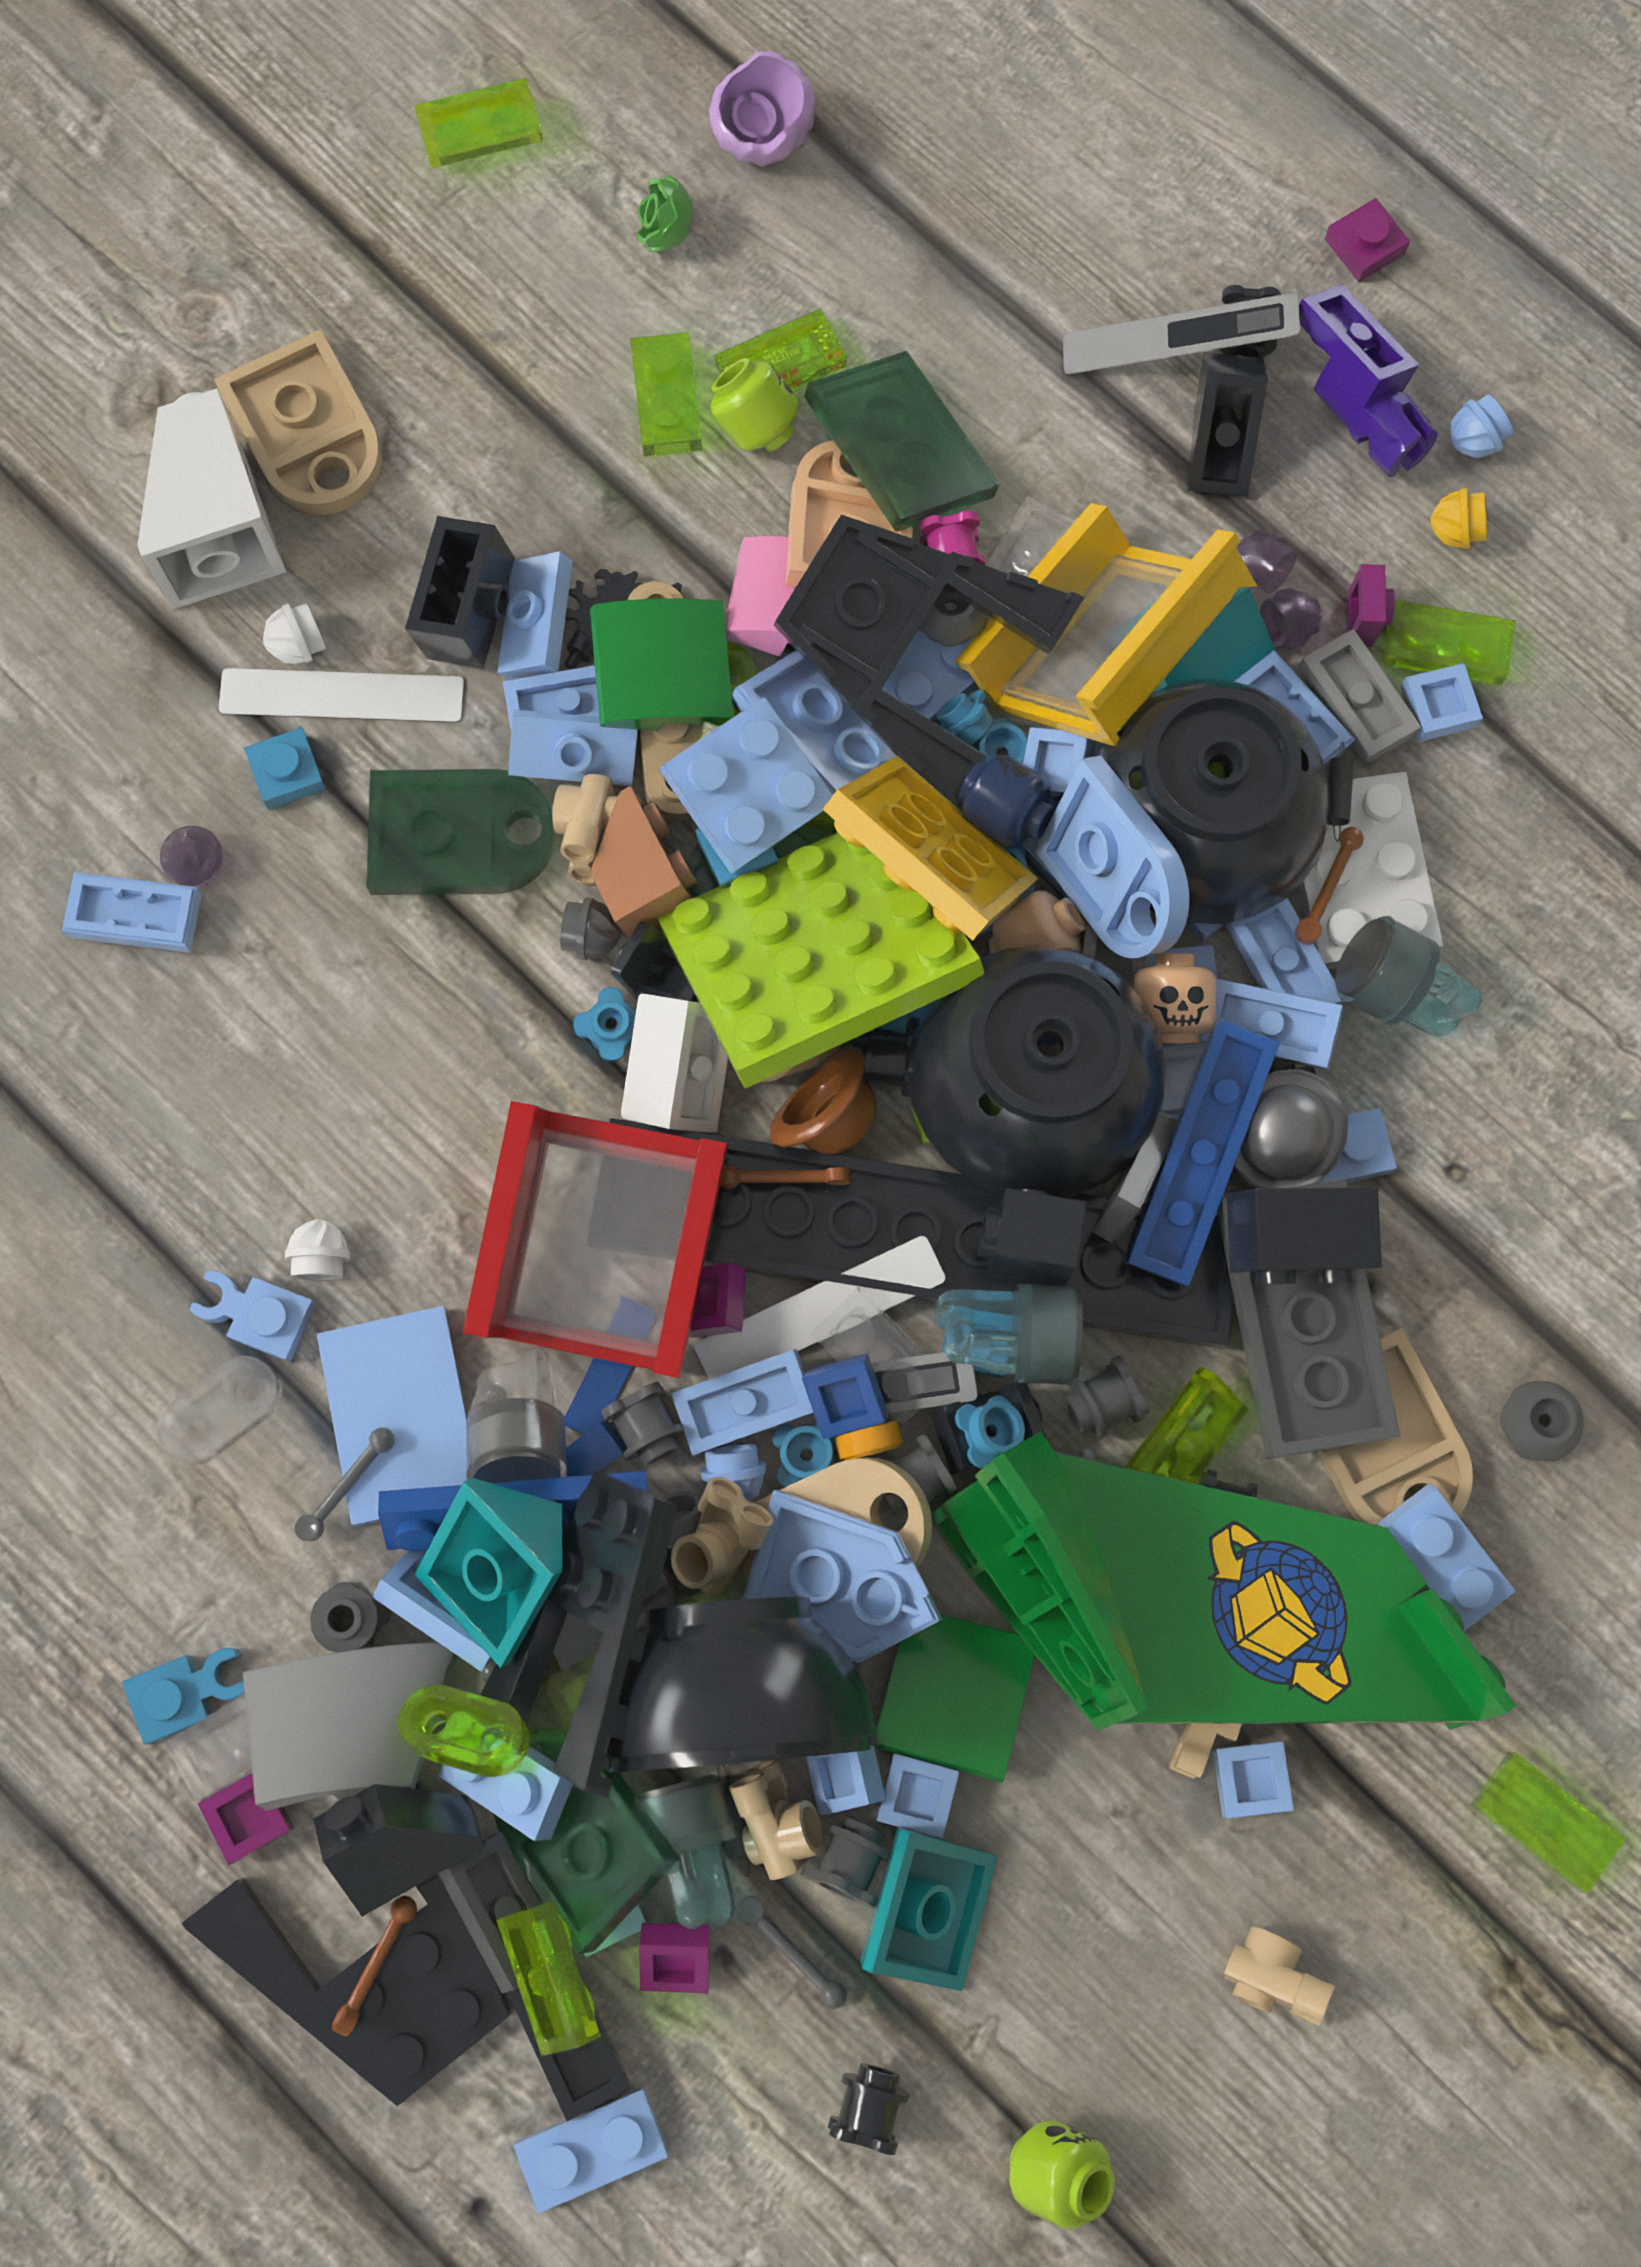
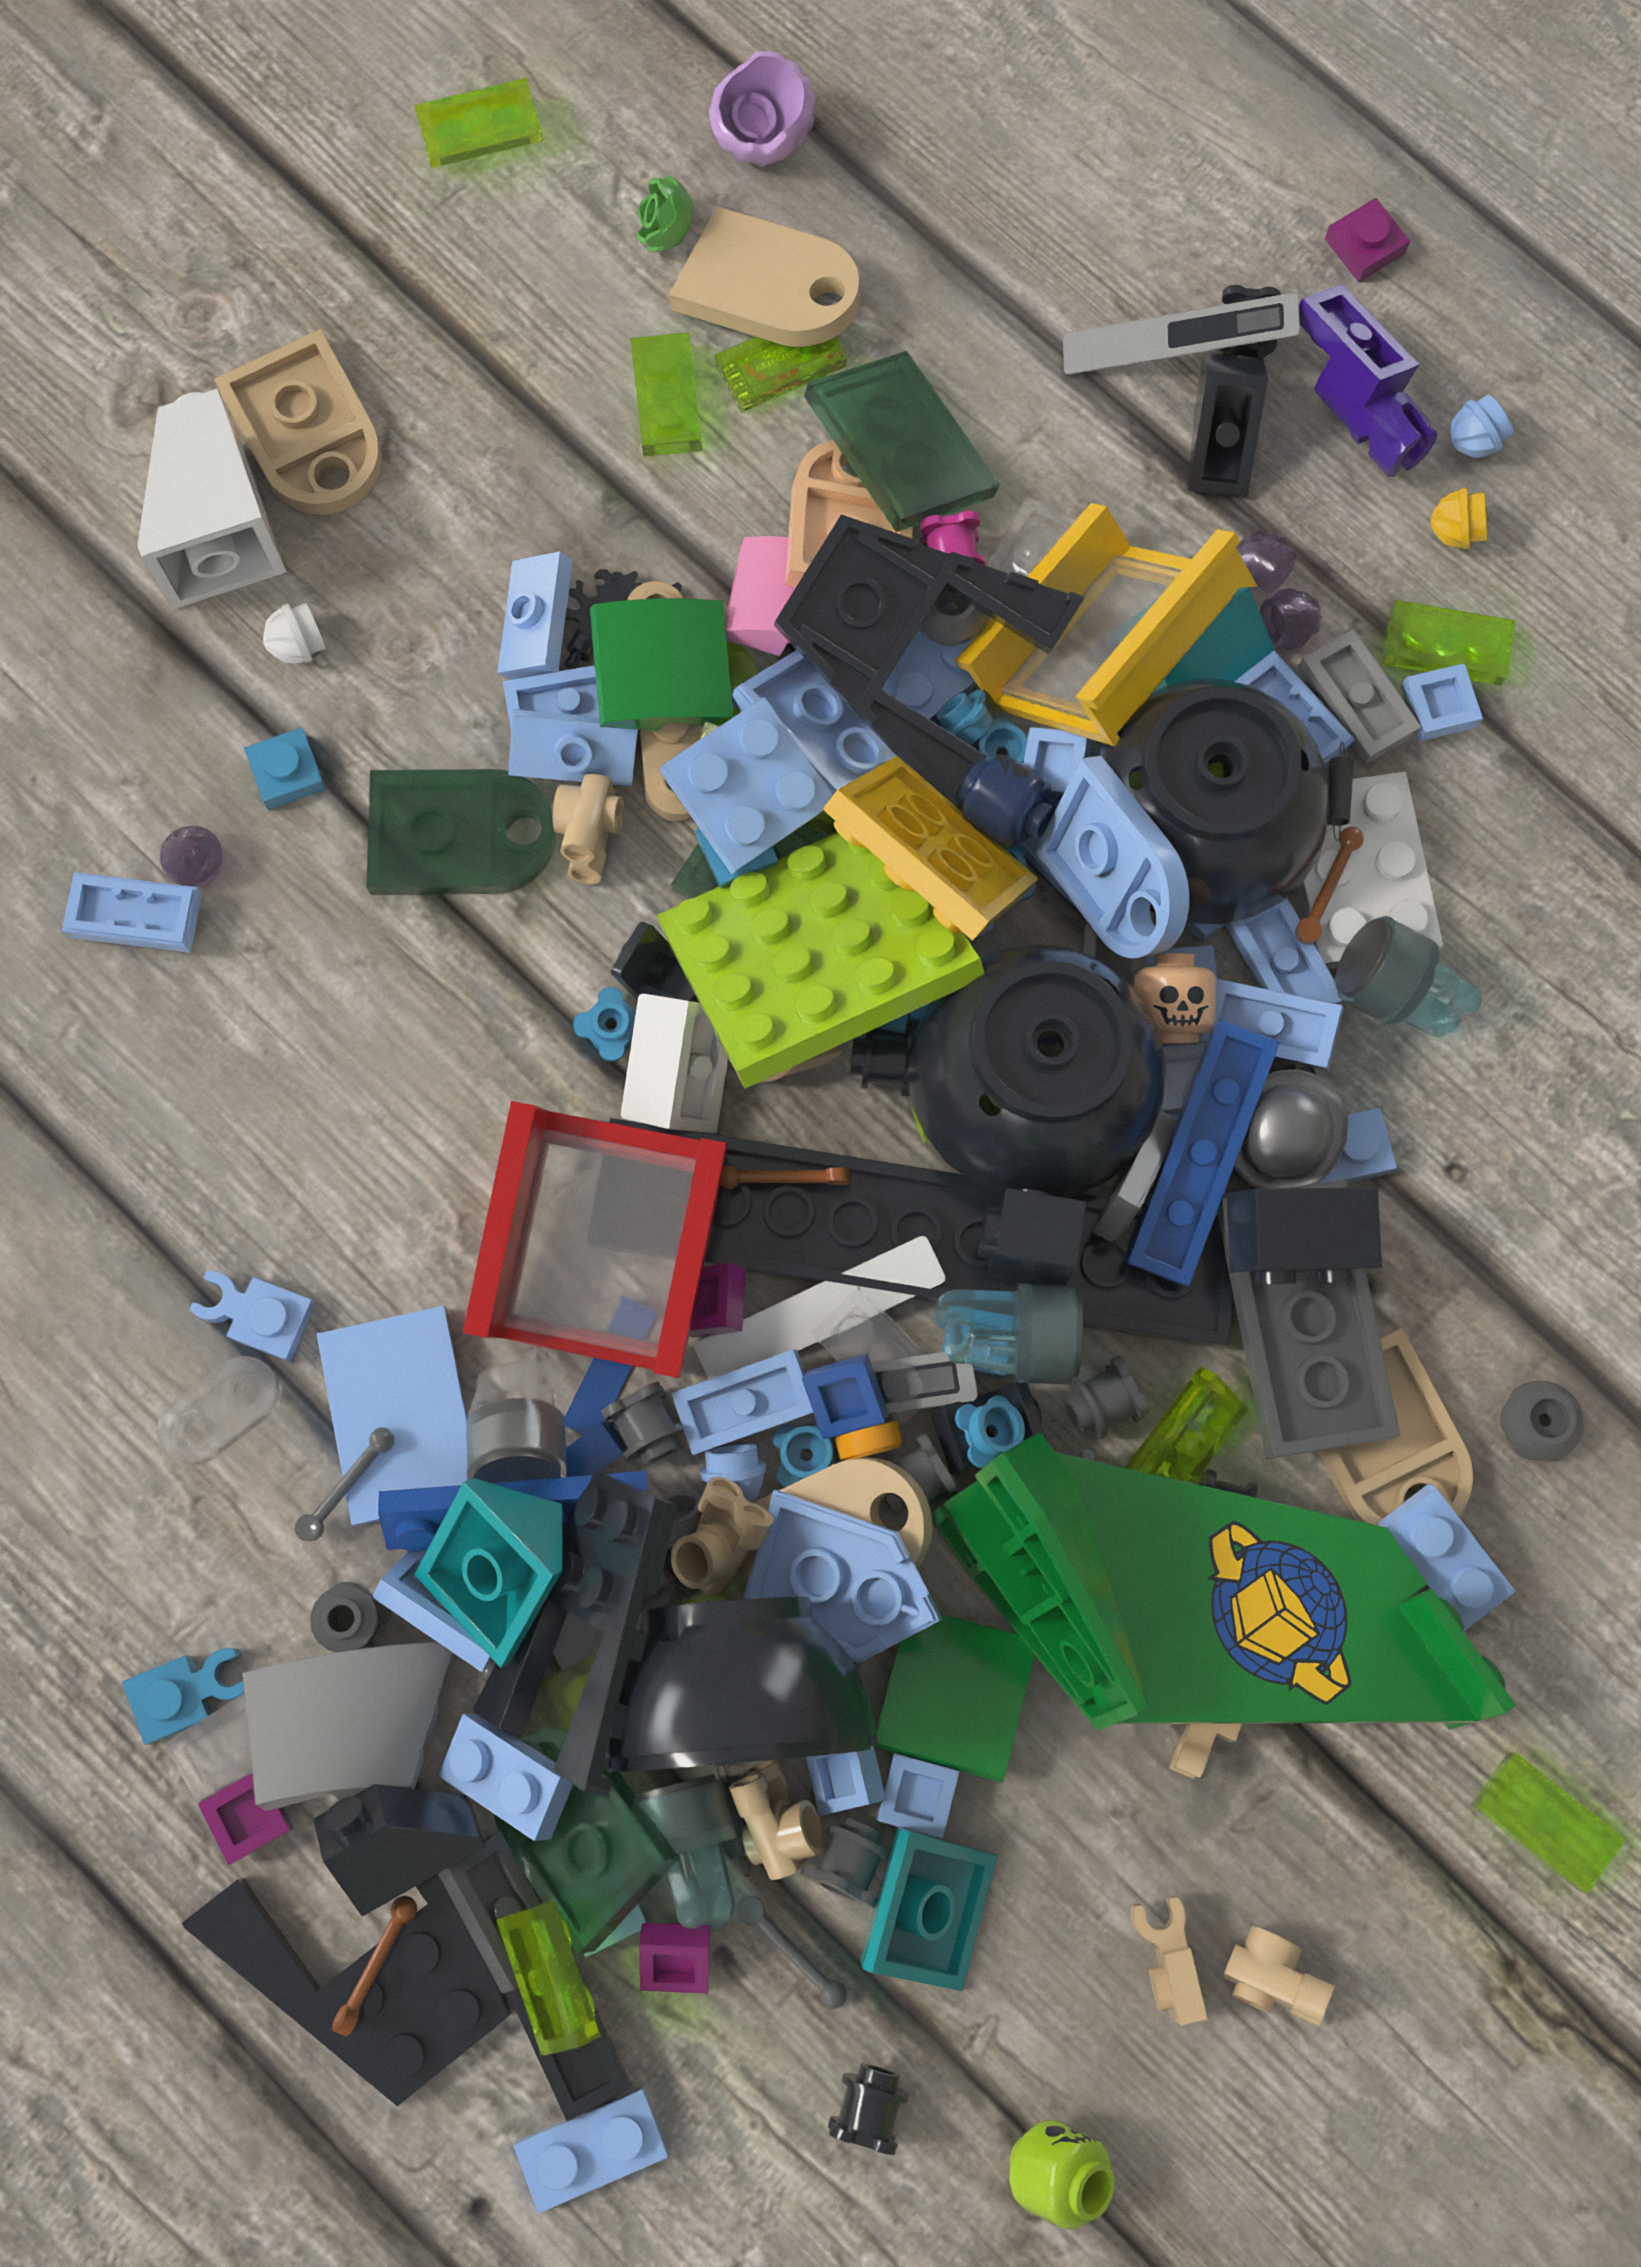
white sticker [219,668,464,722] -> none
white plate [285,1219,350,1281] -> none
clear neon green plate [398,1685,530,1777] -> none
black brick [405,516,515,669] -> none
dark grey plate [560,897,622,960] -> none
nougat slope [590,786,698,938] -> none
lime head [710,358,799,452] -> none
dark orange hat [770,1046,877,1155] -> none
light nougat head [989,890,1086,954] -> none
light blue plate [1213,1741,1294,1819] -> none
magenta plate [1348,564,1395,647] -> none
none -> tan tile [669,206,860,347]
none -> tan plate [1130,1895,1208,2026]

